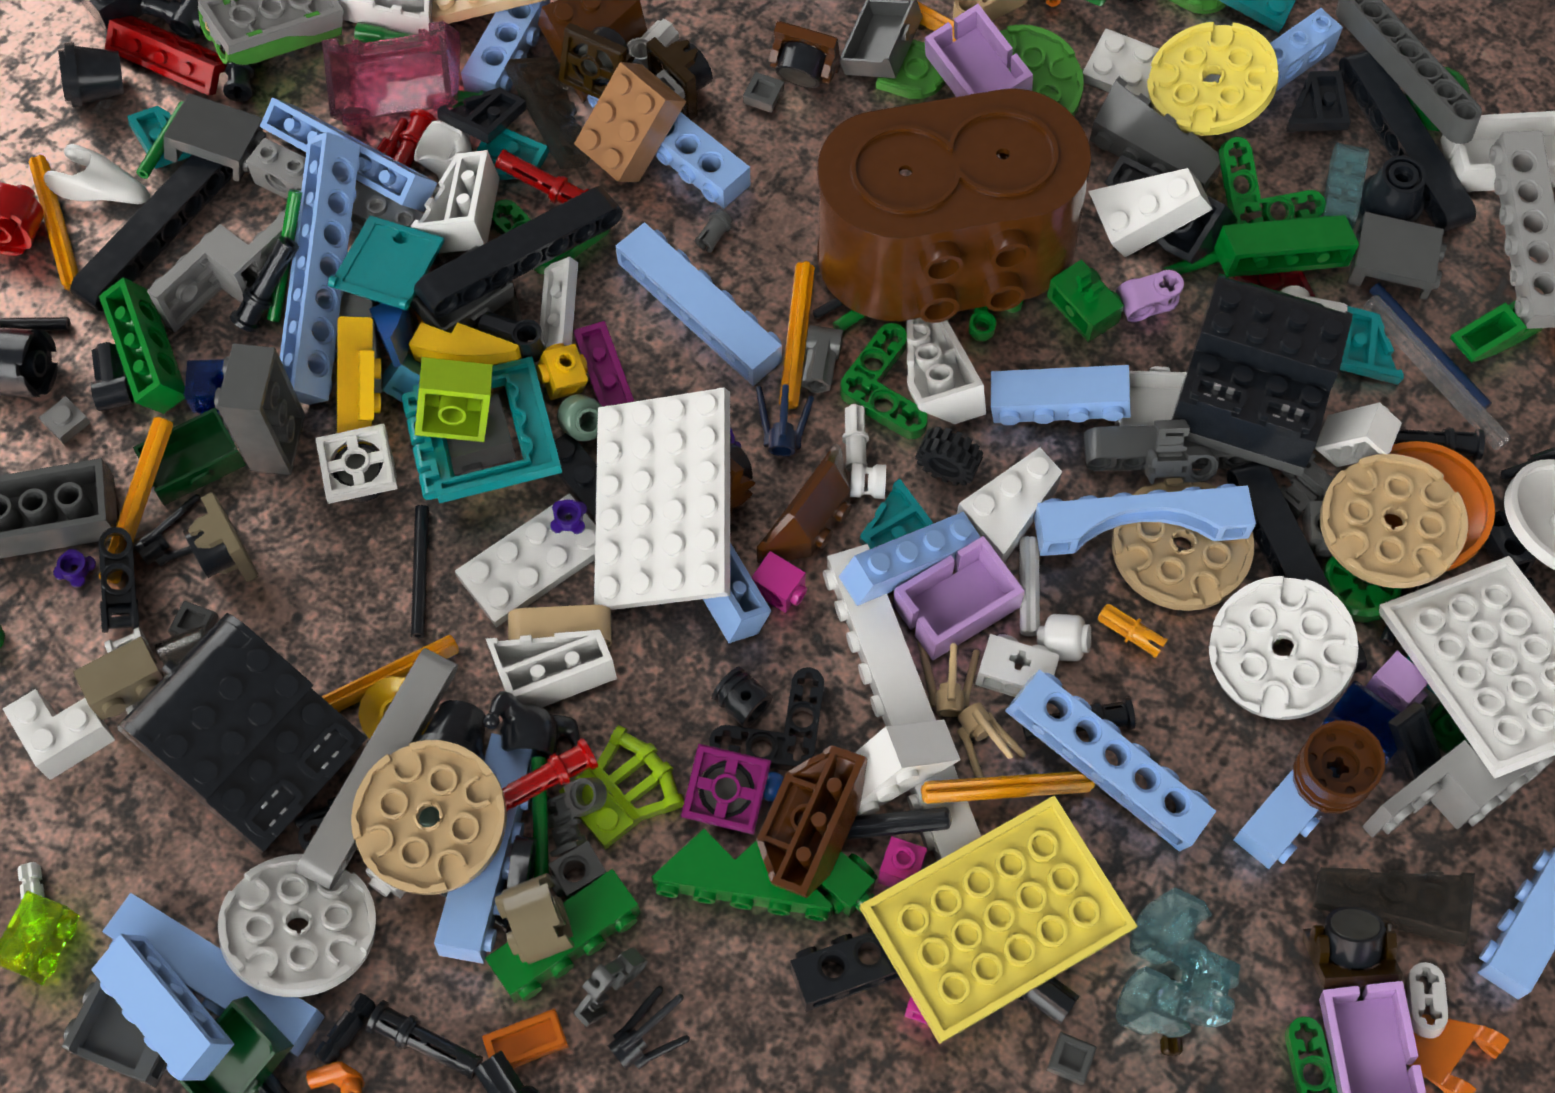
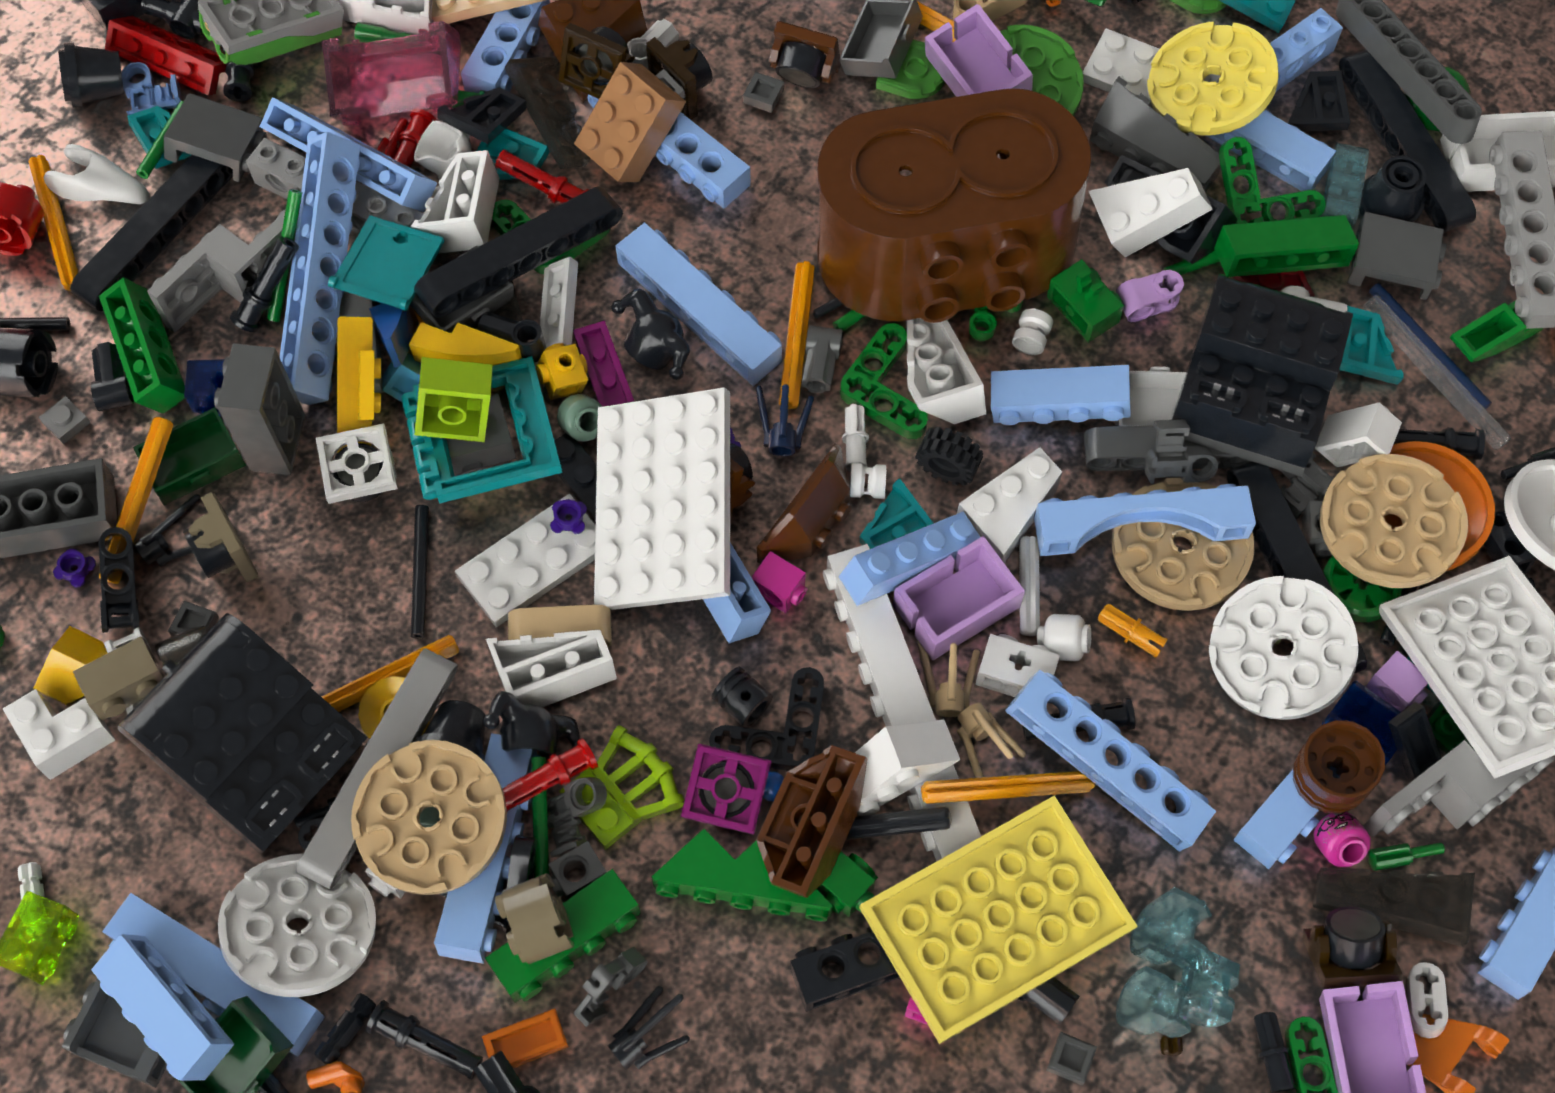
dark grey pin [695,209,733,253] -> none
dark pink brick [878,836,927,887] -> none
none -> yellow slope [33,626,107,705]
none -> medium blue piece [121,62,182,115]
none -> black piece [611,288,690,380]
none -> white wheel [1012,308,1054,355]
none -> light blue brick [1206,110,1336,191]
none -> black axle [1254,1012,1296,1093]
none -> dark pink head [1314,812,1371,868]
none -> green axle [1367,842,1445,871]

